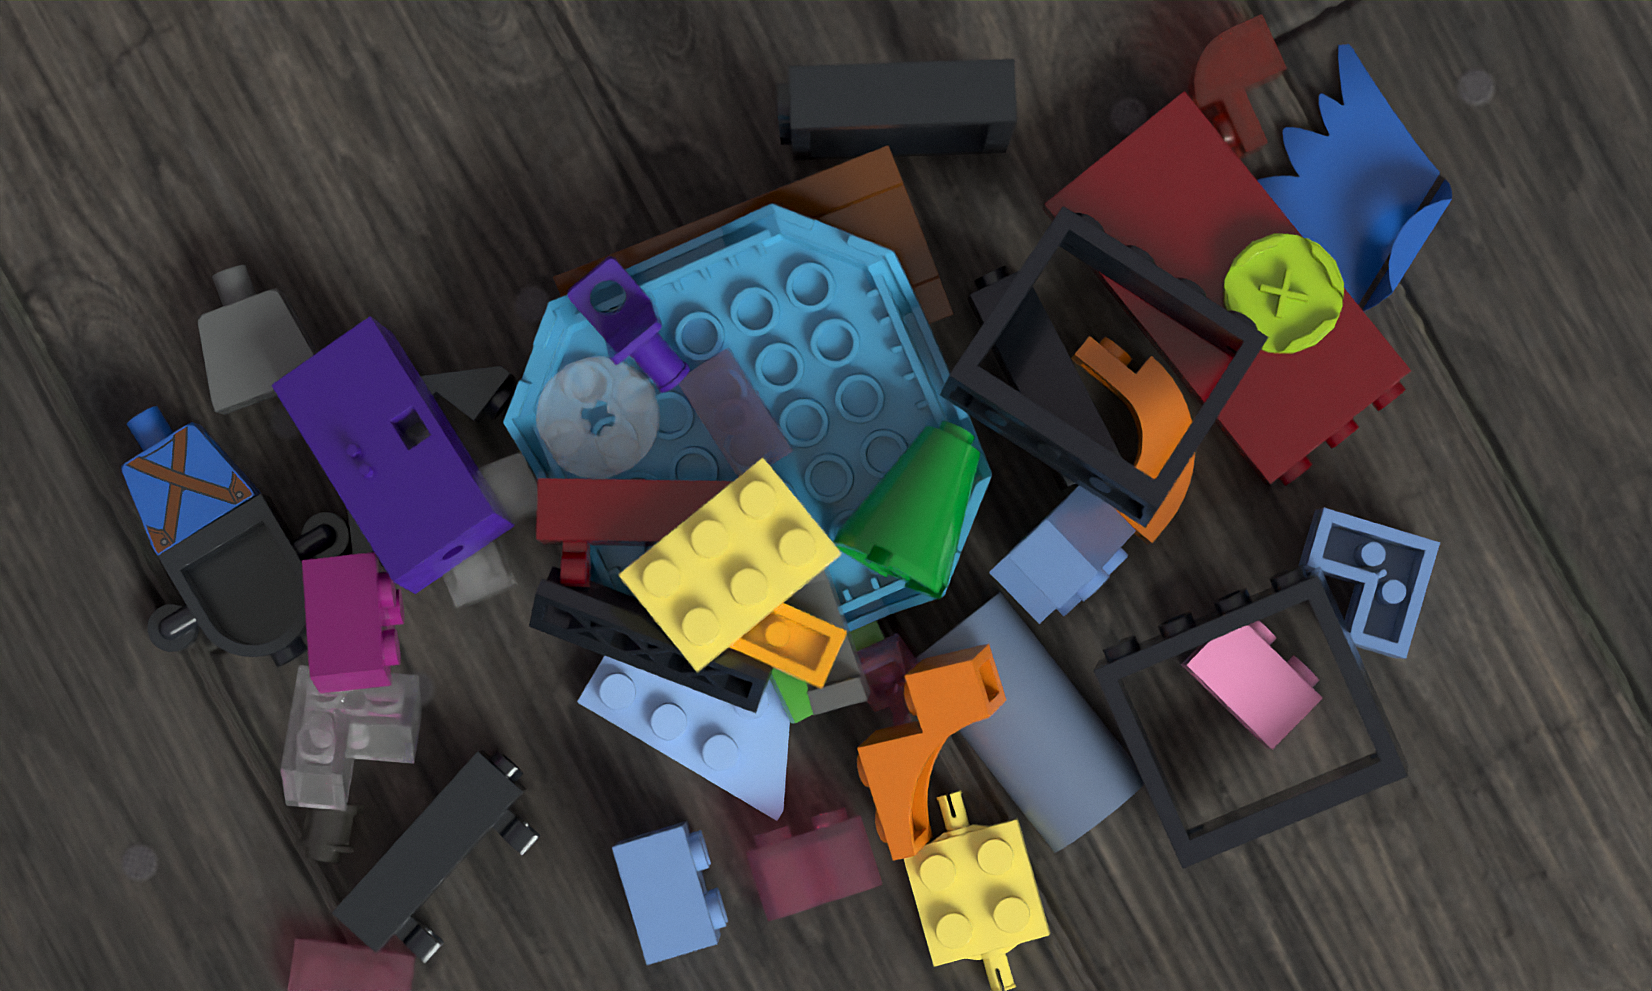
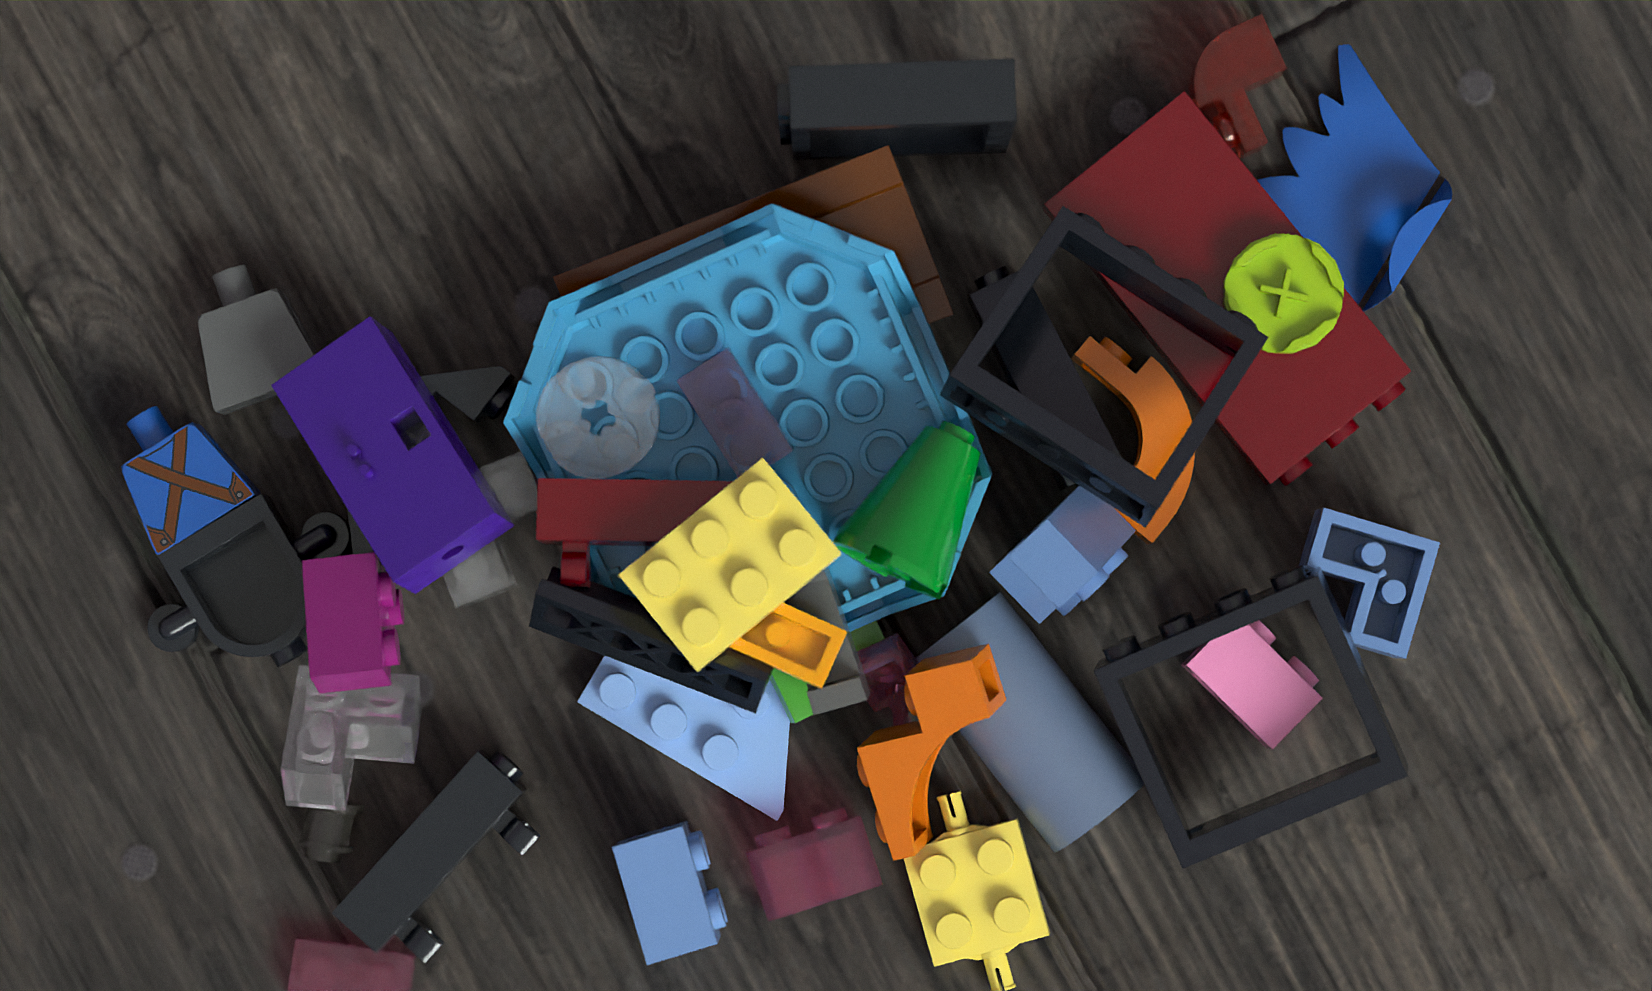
dark purple bracket [567,256,690,393] -> none

